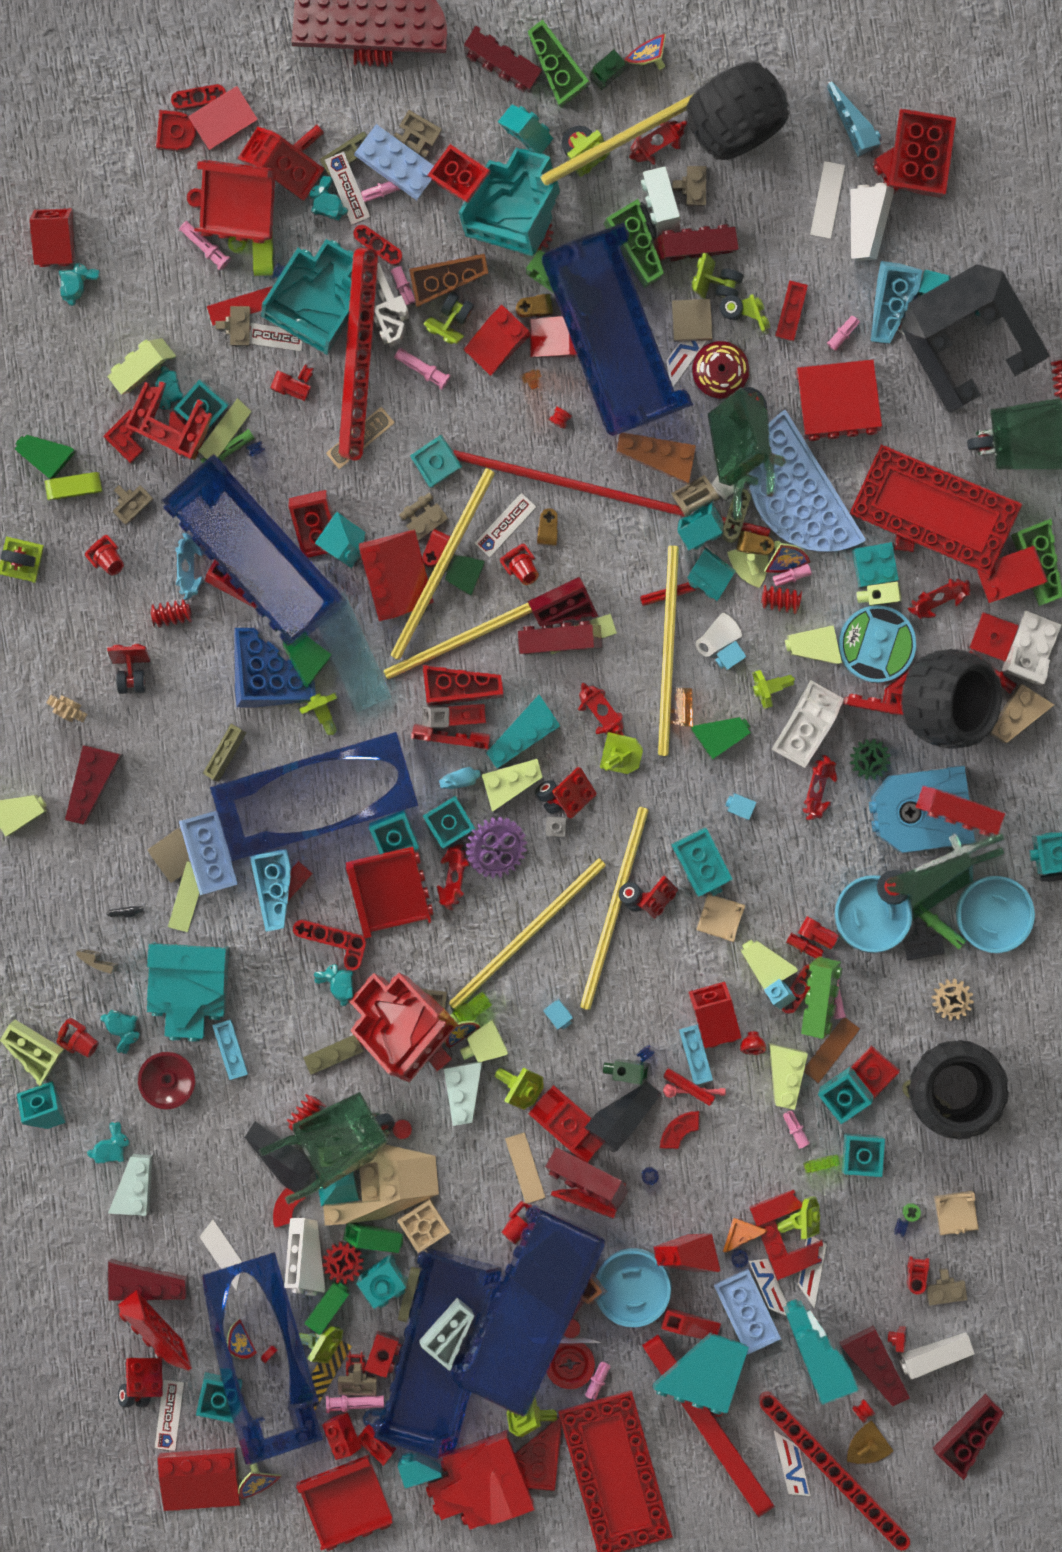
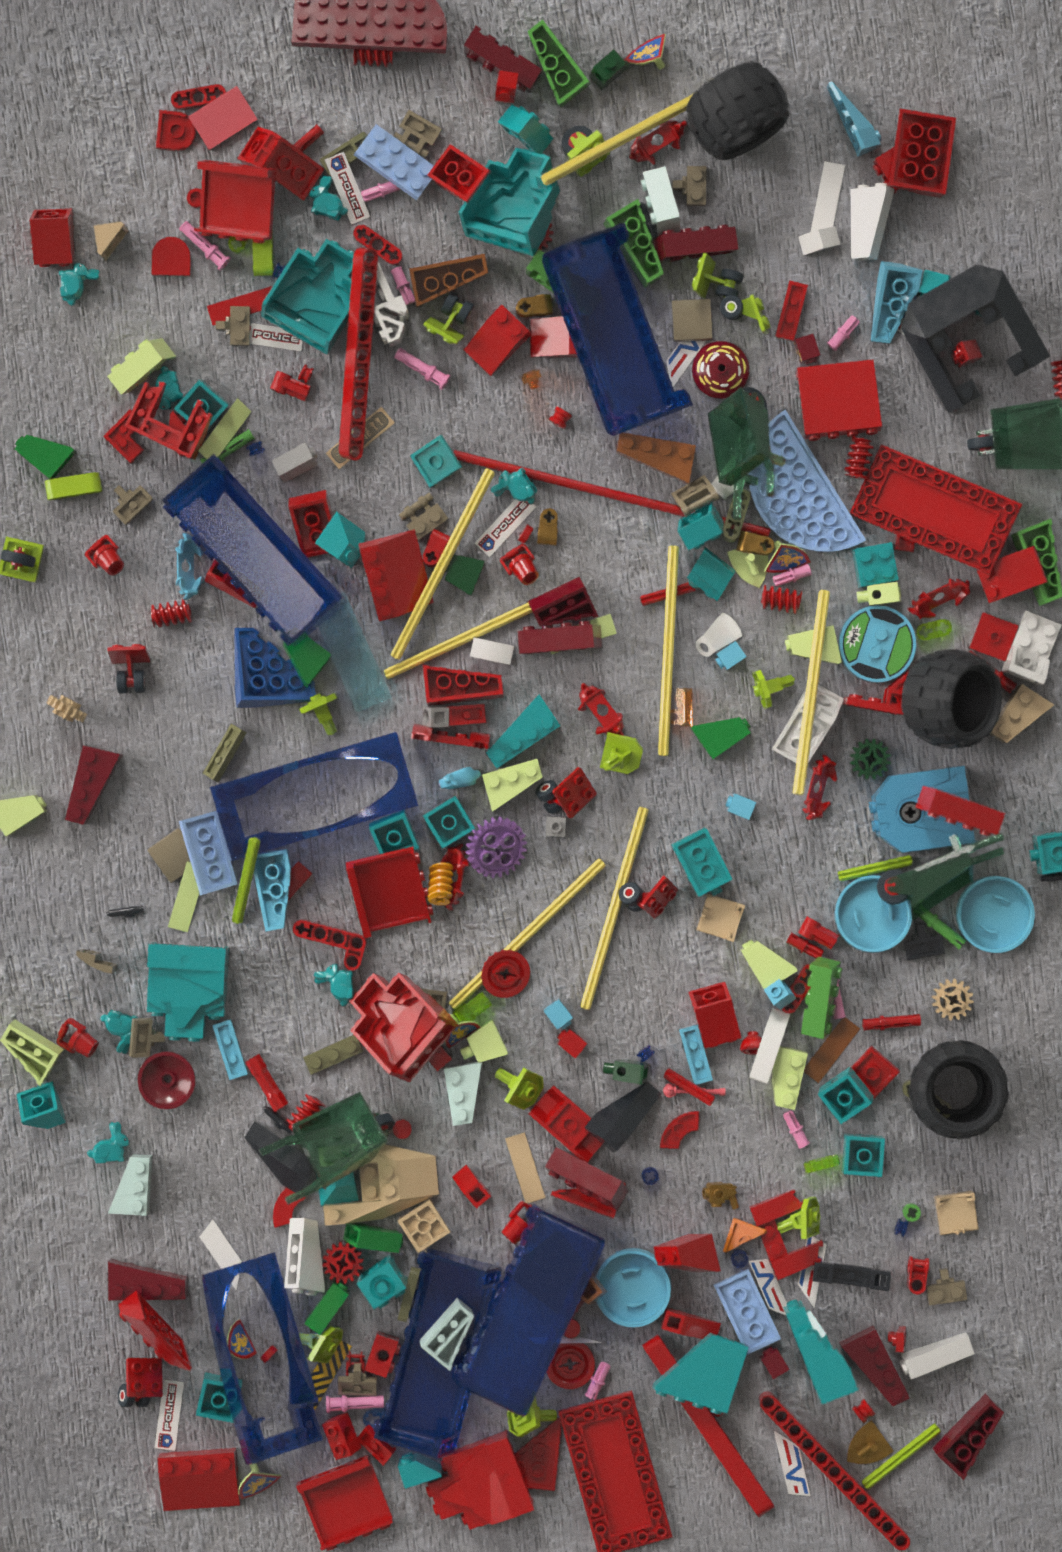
none -> tan slope [94,222,129,261]
none -> dark tan hinge [129,1018,165,1058]
none -> red tile [151,237,191,276]
none -> lime axle [232,837,260,924]
none -> red axle [245,1054,288,1112]
none -> black piece [263,1106,292,1134]
none -> light grey brick [272,443,318,483]
none -> light orange piece [428,863,453,906]
none -> red slope [452,1164,491,1209]
none -> white slope [470,637,514,665]
none -> red gear [481,949,530,998]
none -> teal animal [490,468,538,505]
none -> red slope [495,70,519,105]
none -> red tile [517,524,534,544]
none -> red brick [557,1028,587,1058]
none -> pearl gold piece [702,1182,739,1210]
none -> white slope [749,1008,790,1084]
none -> dark red brick [760,1347,790,1379]
none -> light yellow axle [793,590,830,795]
none -> dark red brick [794,333,821,365]
none -> white slope [798,226,840,256]
none -> black slope [812,1262,891,1291]
none -> lime axle [838,855,913,881]
none -> red piece [844,437,874,479]
none -> red pin [862,1014,921,1031]
none -> lime axle [862,1424,941,1490]
none -> clear neon green beam [915,619,952,641]
none -> red slope [951,339,983,368]

